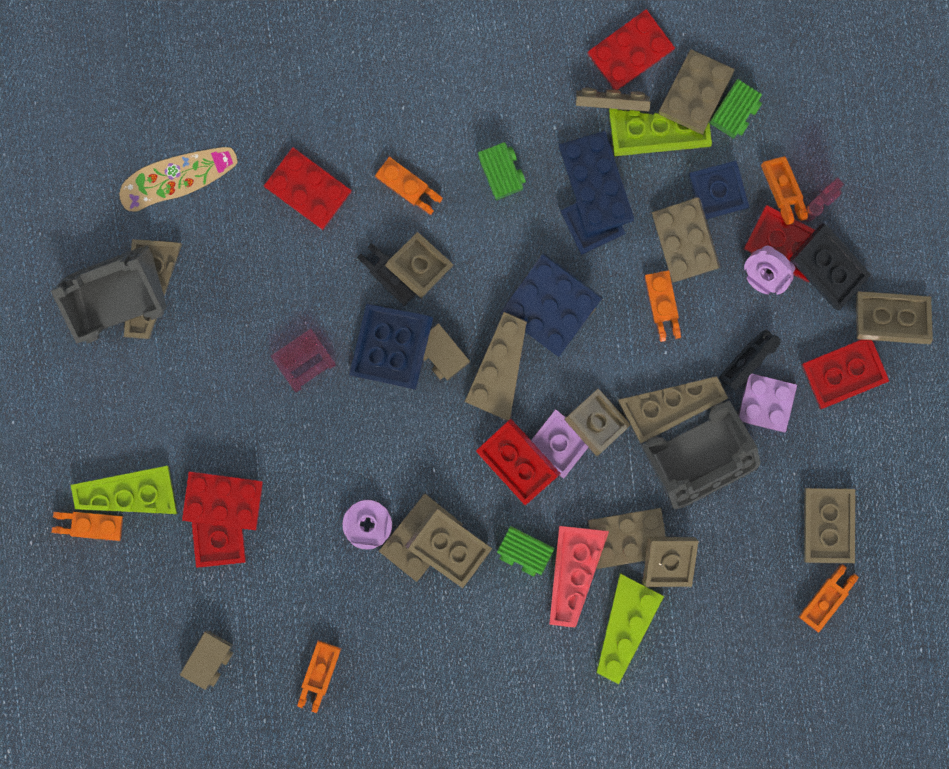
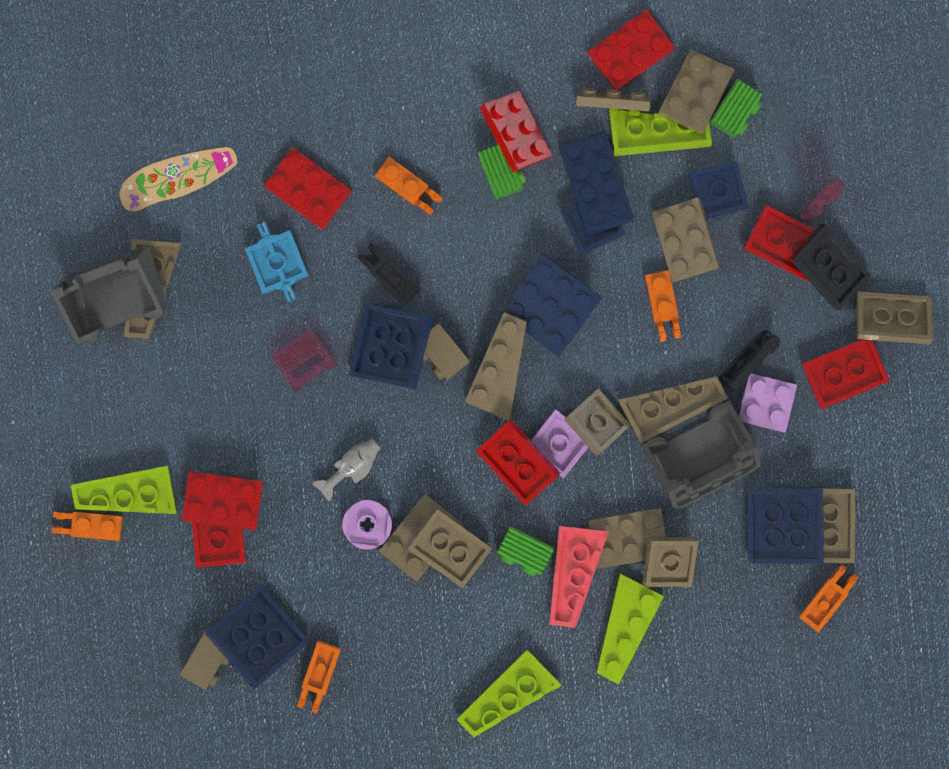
dark tan plate [385,232,454,299] -> none
lavender plate [744,246,795,295] -> none
orange hinge [761,156,808,225] -> none
none -> dark blue plate [205,586,309,690]
none -> dark azure plate [245,222,309,303]
none -> light grey animal [313,438,382,501]
none -> lime wing [456,650,562,737]
none -> plate [479,91,553,173]
none -> dark blue plate [748,489,824,564]

